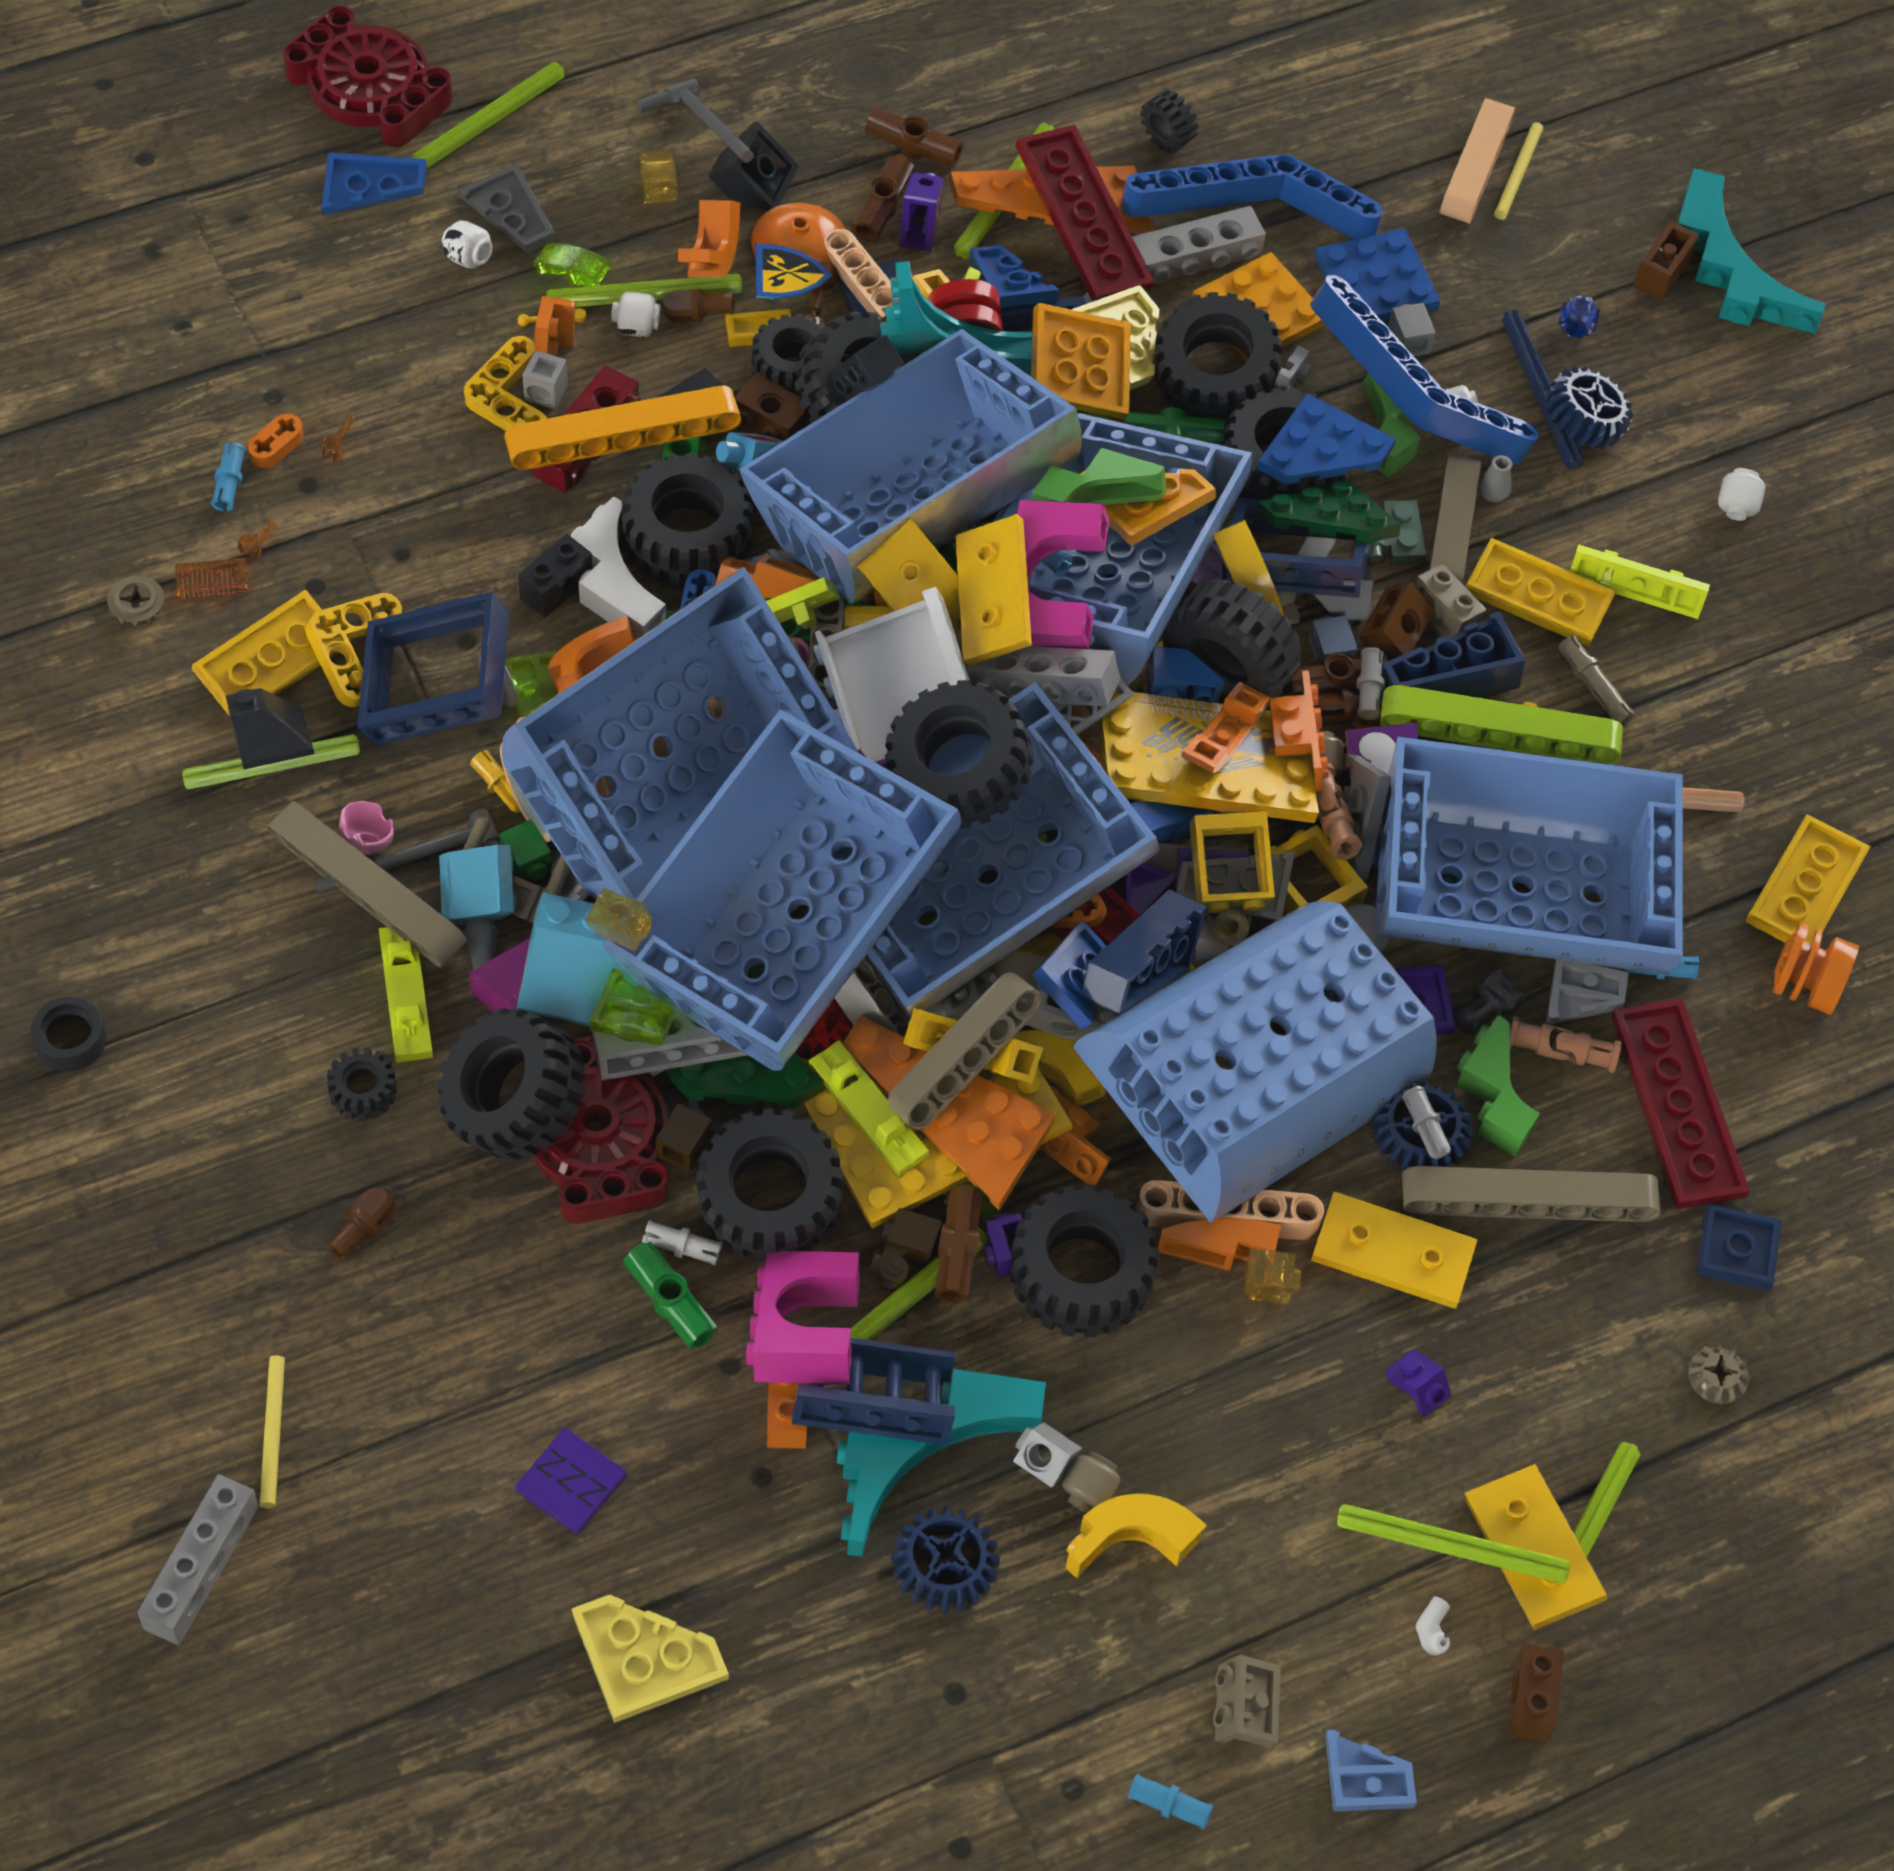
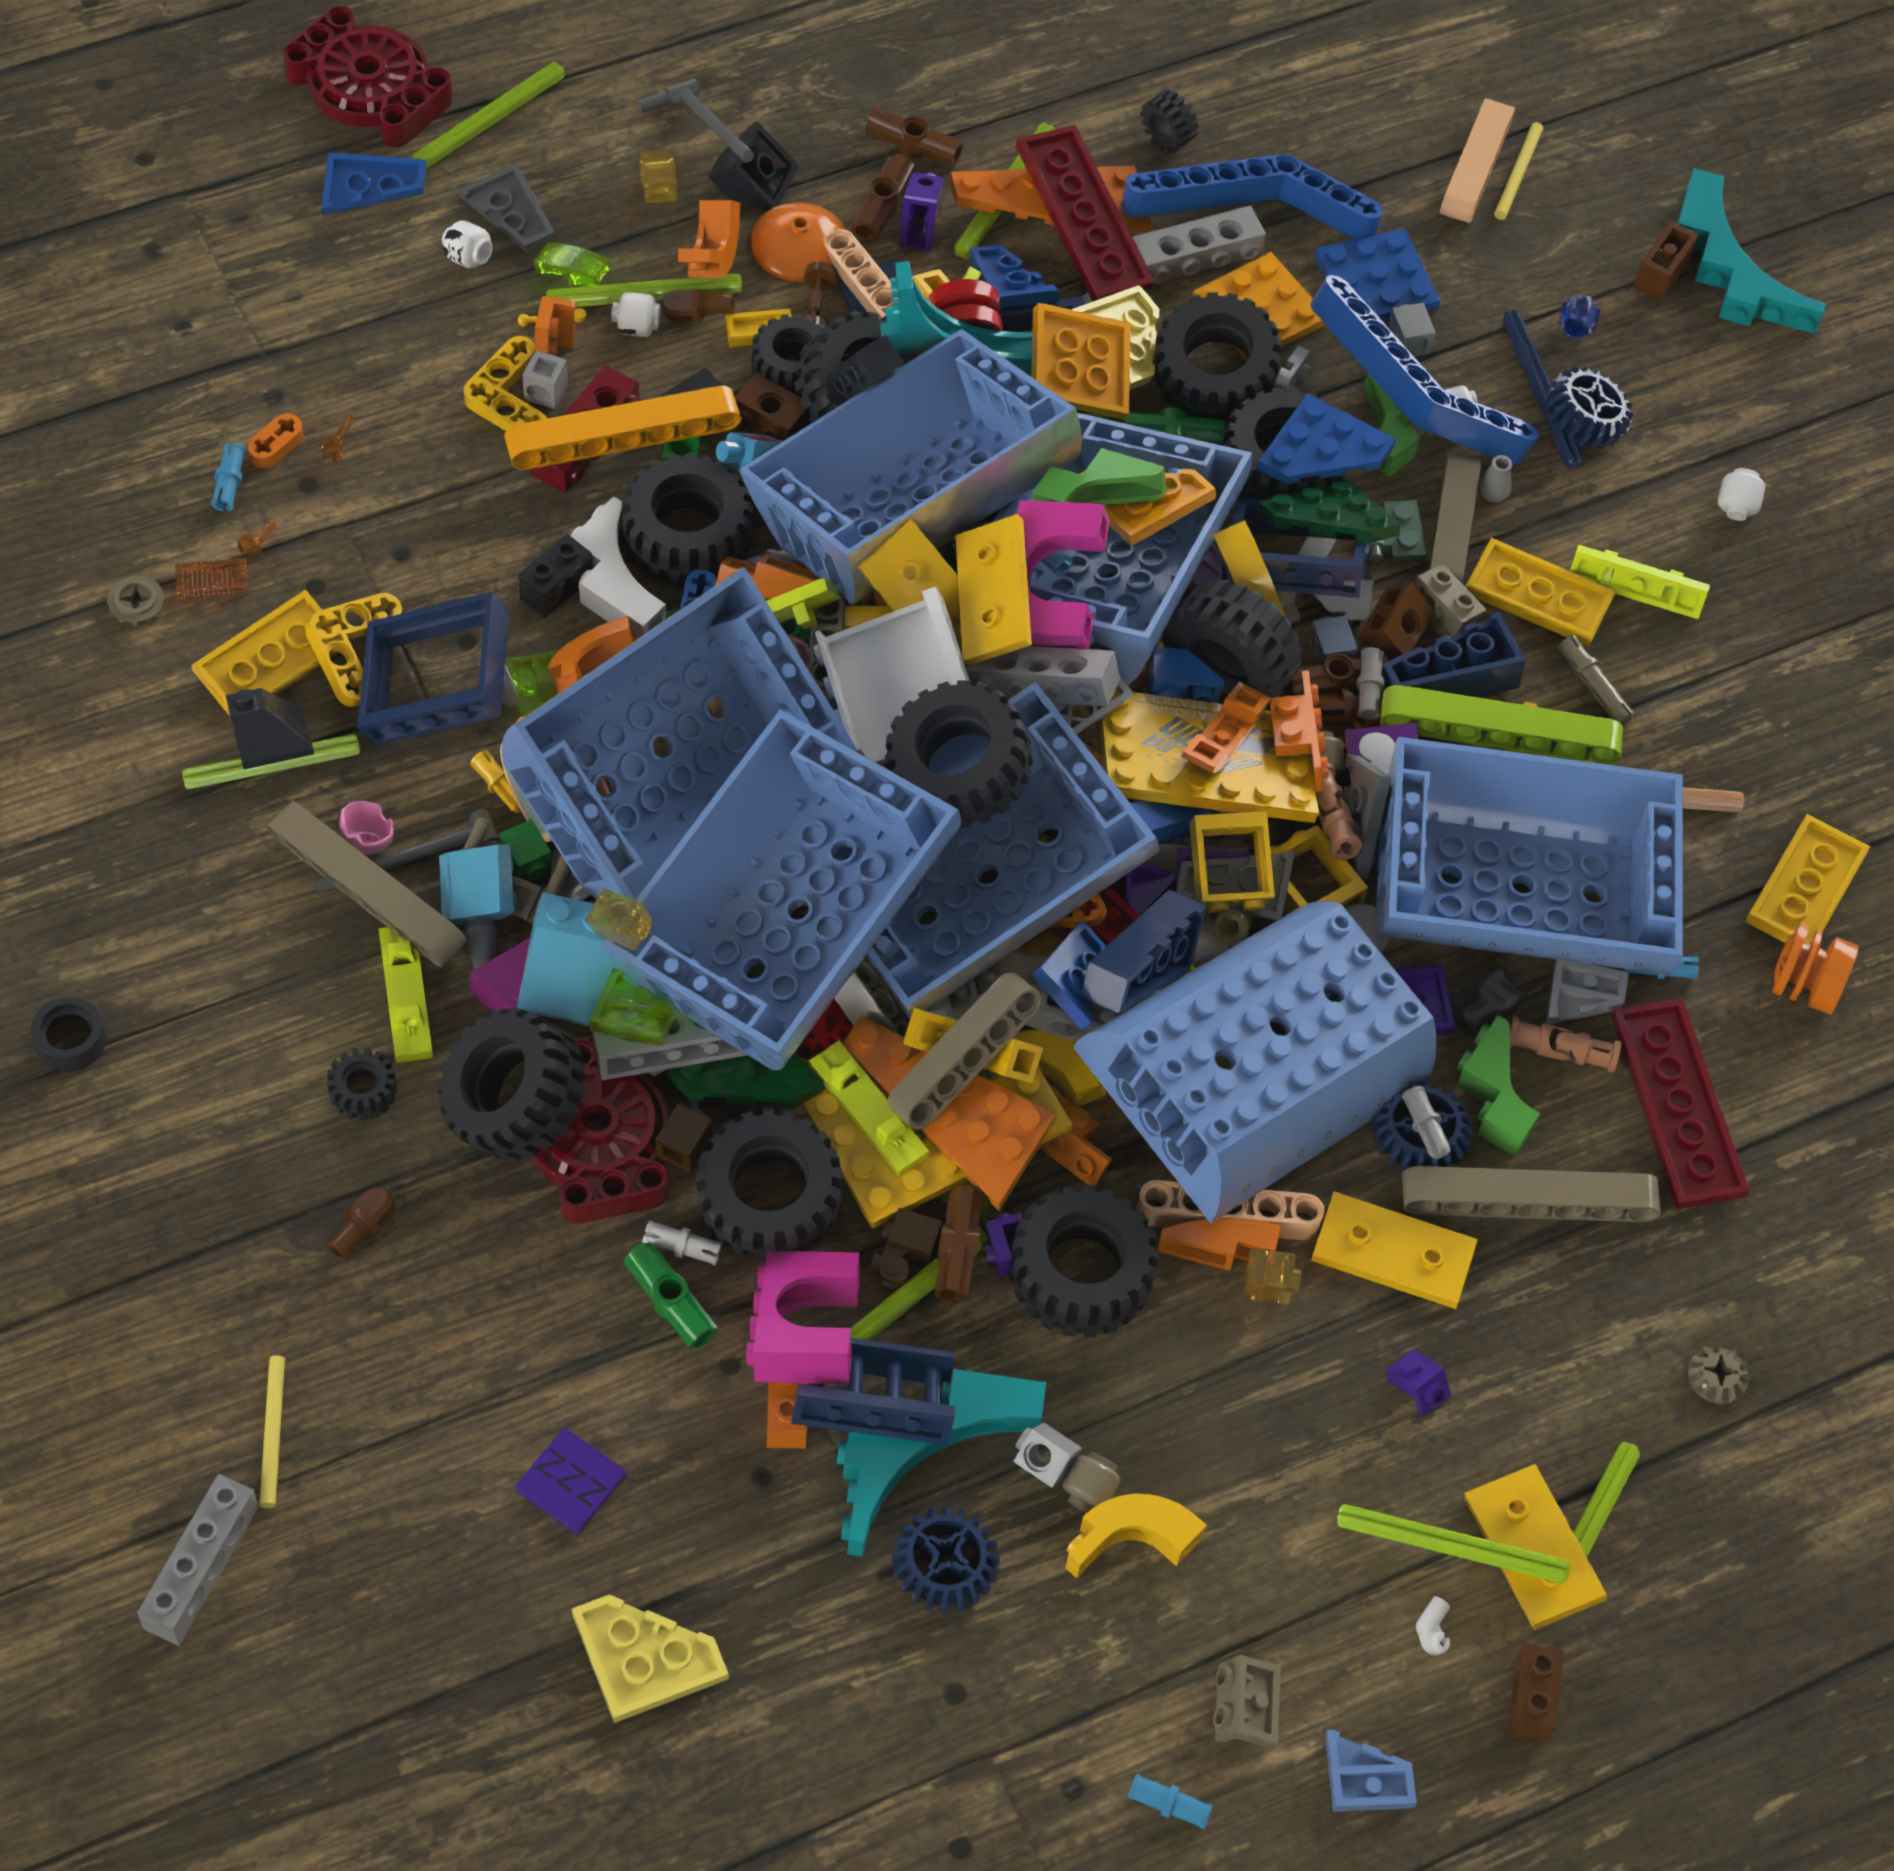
shield [755,244,832,301] -> none
dark blue tile [1696,1203,1782,1291] -> none

